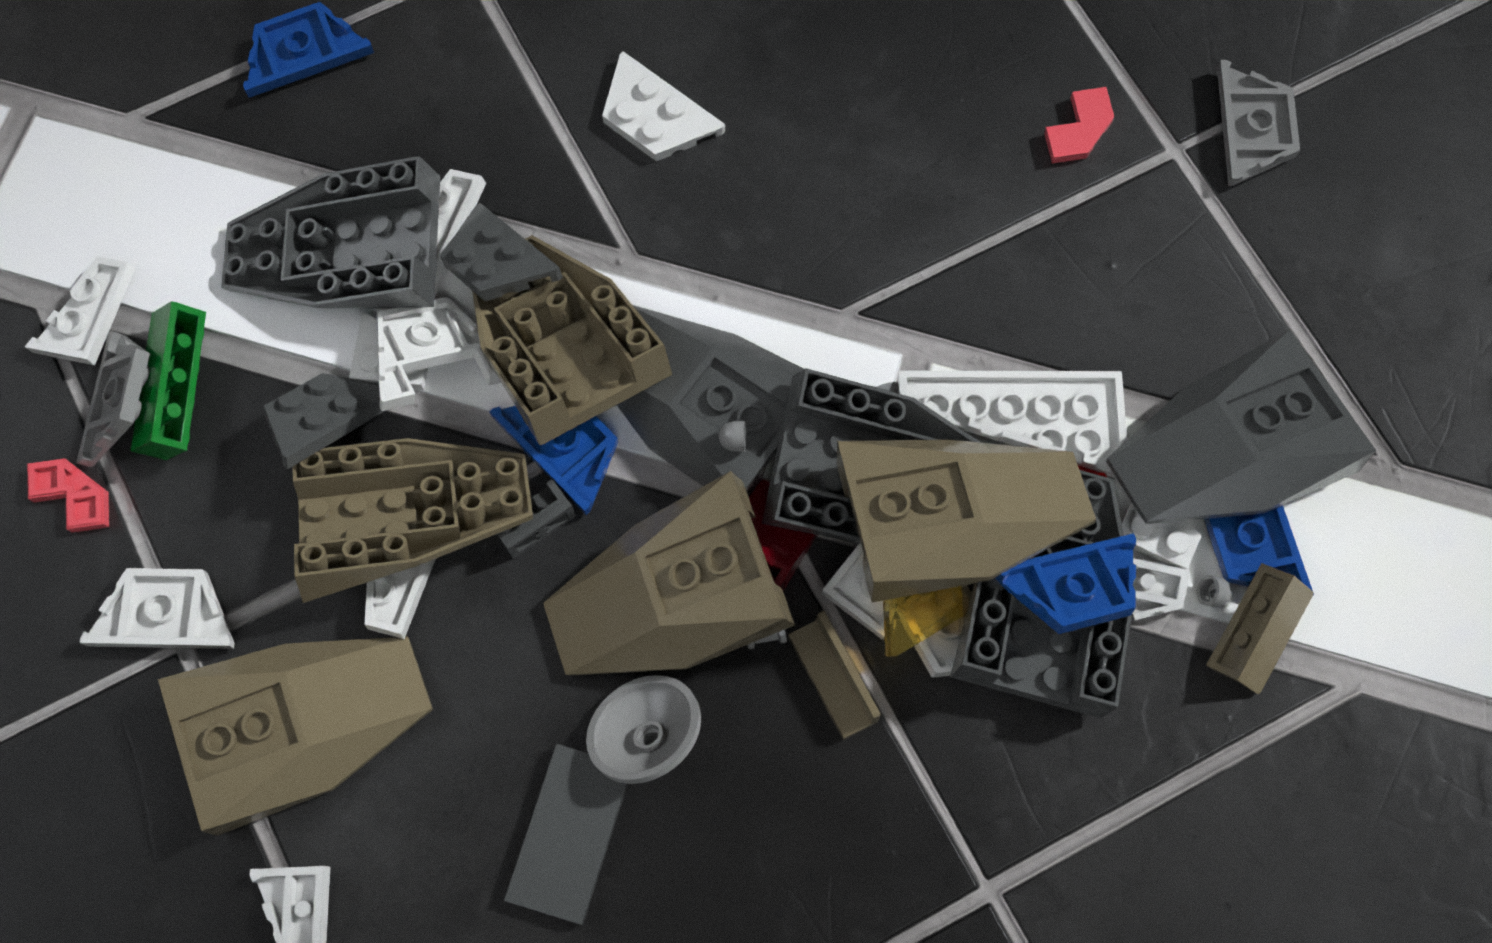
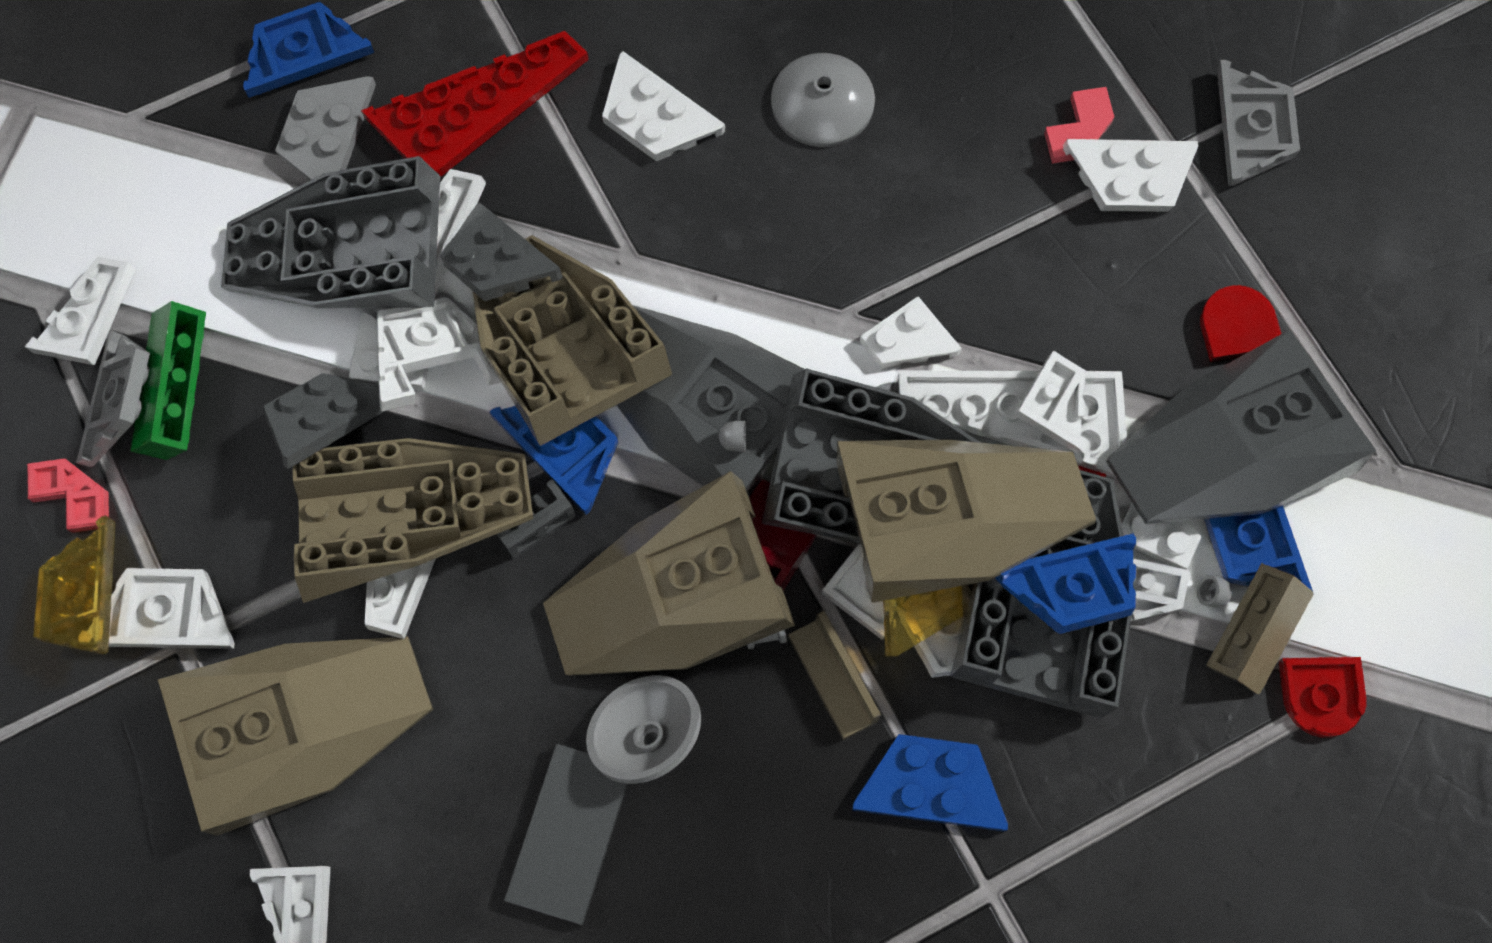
none -> clear yellow wing [33,515,116,654]
none -> light grey wing [275,76,376,181]
none -> red wing [361,31,589,177]
none -> light grey dish [771,53,875,147]
none -> blue wing [852,734,1008,832]
none -> white wing [860,297,962,369]
none -> white wing [1015,351,1086,453]
none -> white wing [1063,139,1198,212]
none -> red tile [1200,285,1282,362]
none -> red tile [1279,657,1367,738]

